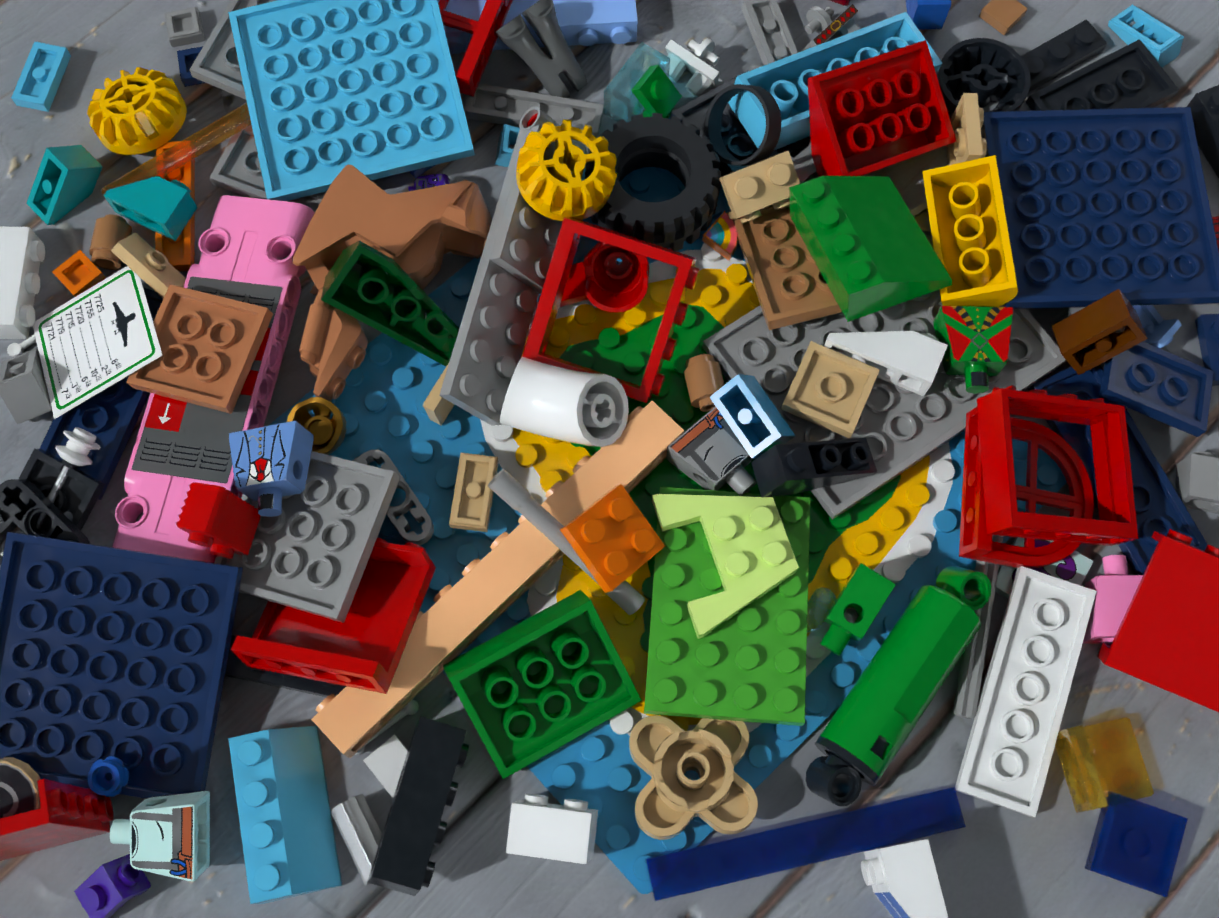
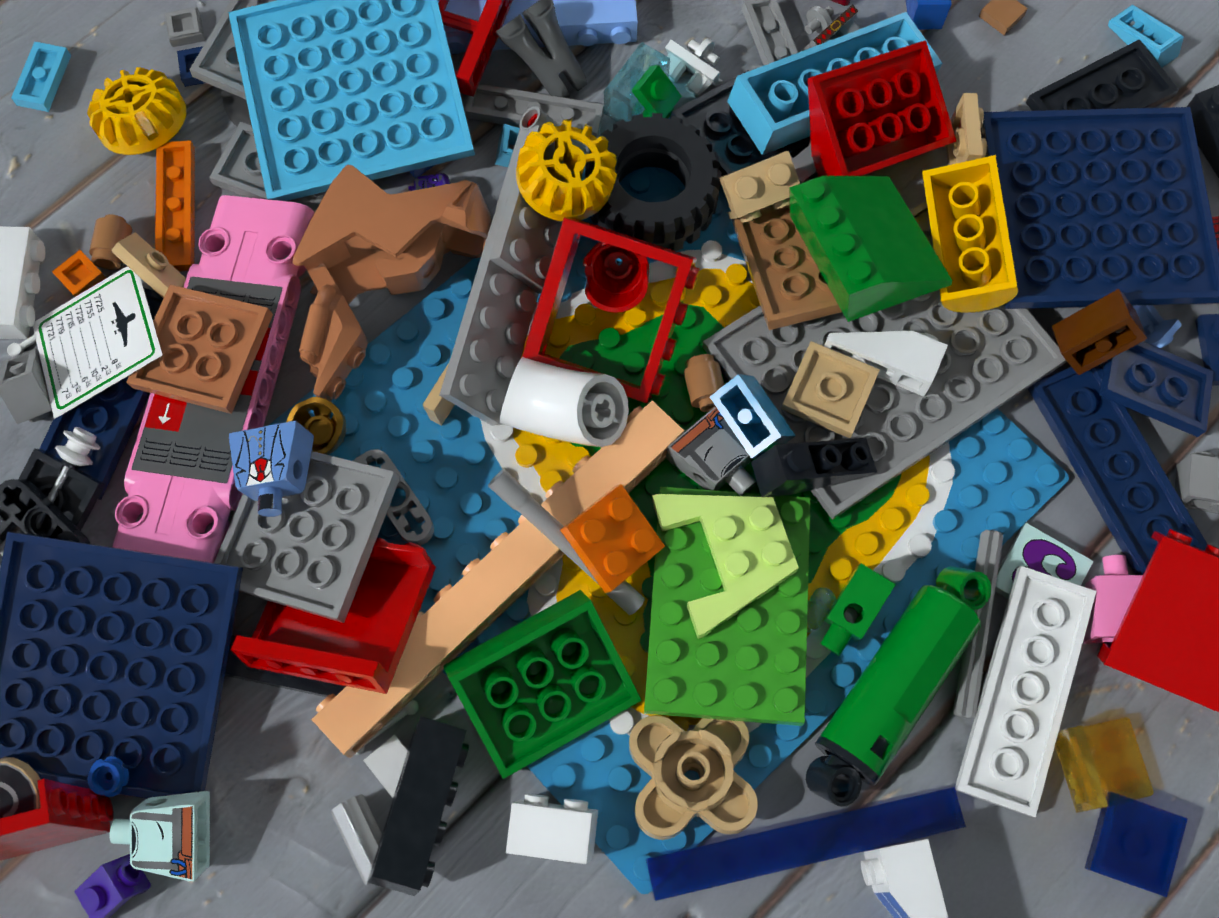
teal slope [26,145,103,225] -> none
clear orange axle [101,103,251,202] -> none
teal slope [104,176,198,241] -> none
red brick [176,482,261,559] -> none
medium azure slope [228,726,342,904] -> none
dark green wedge [321,241,459,366] -> none
tan plate [449,453,499,532] -> none
red tile [560,262,588,307] -> none
tile [702,211,738,261] -> none
black tyre [705,84,781,166] -> none
torso [933,306,1013,394] -> none
black gear [936,38,1031,115] -> none
red window [959,407,1094,569] -> none
red window [977,385,1138,546] -> none
black plate [1021,19,1107,93] -> none

